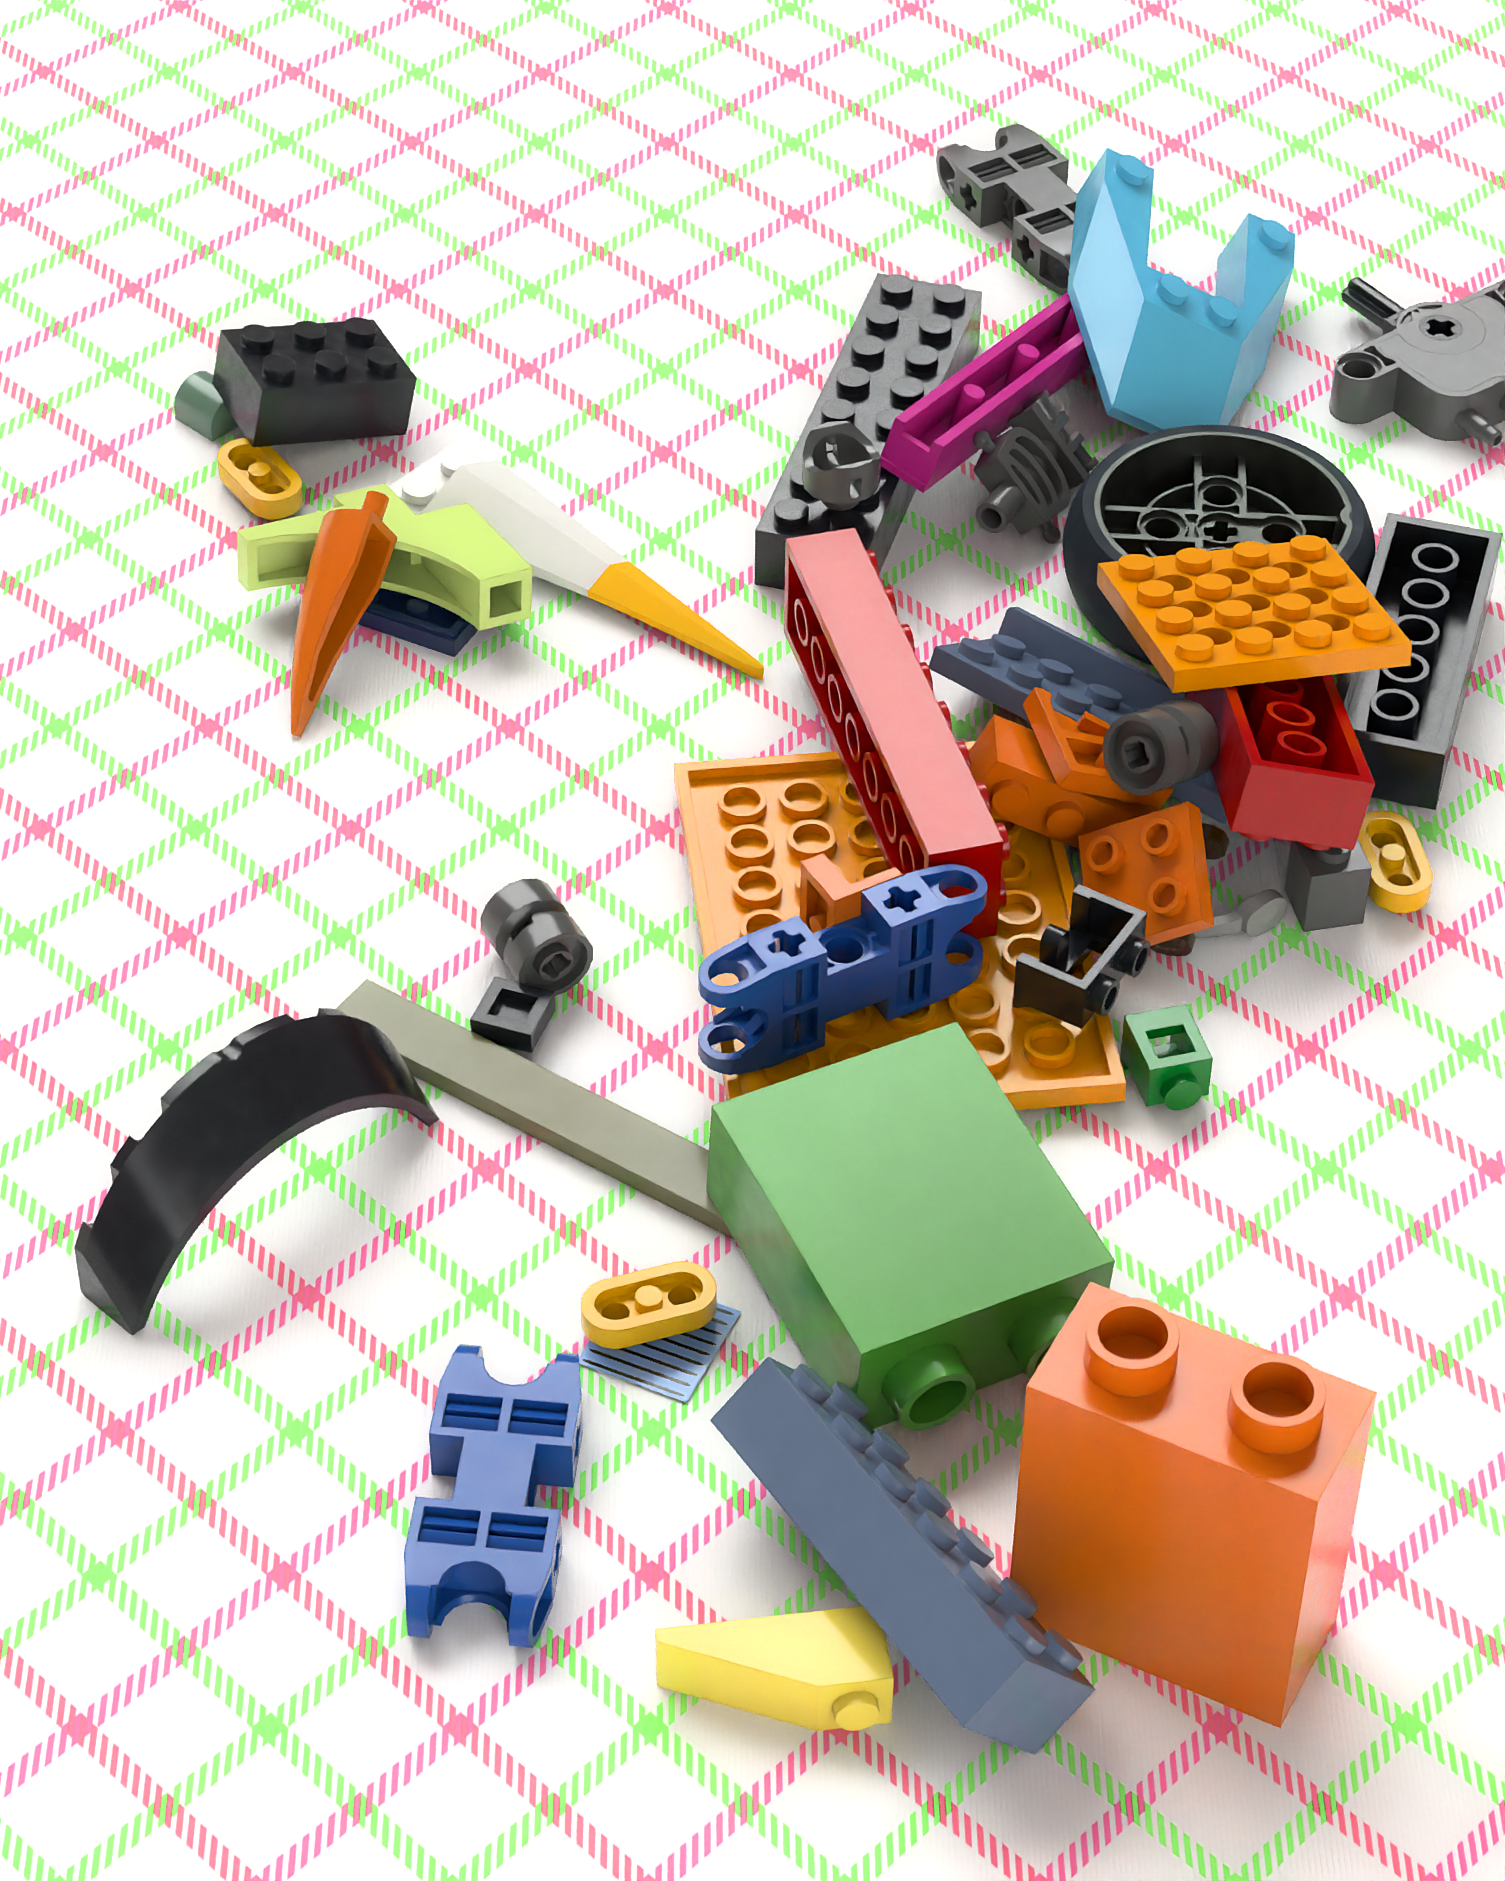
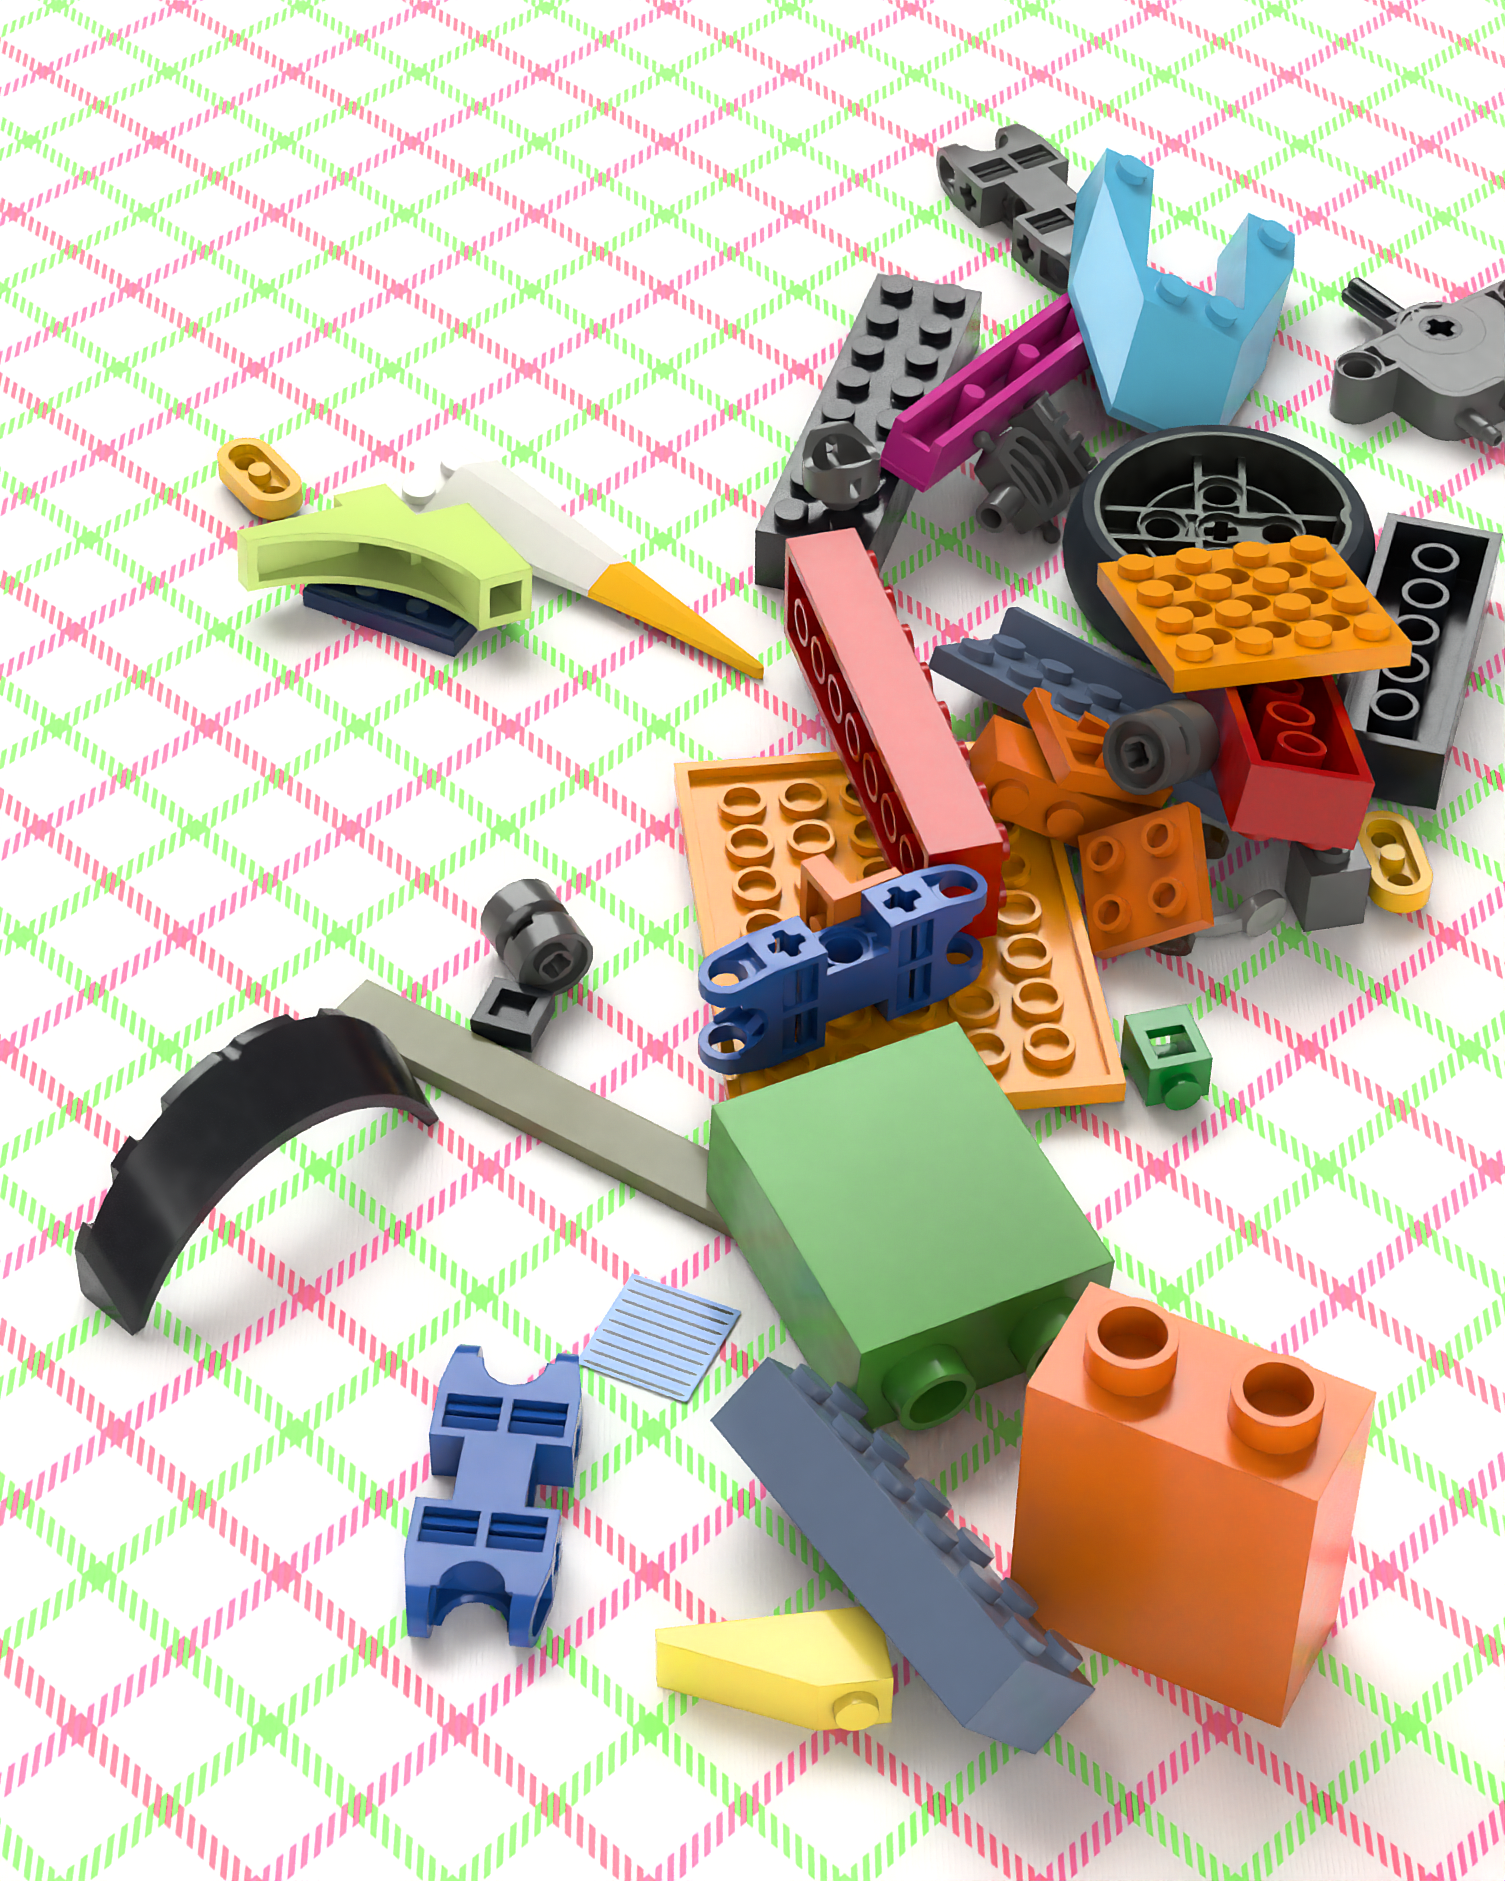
sand green brick [174,370,239,442] -> none
black brick [212,317,417,447] -> none
orange piece [291,491,398,738] -> none
yellow plate [580,1261,717,1349] -> none
black window [1013,884,1150,1029] -> none

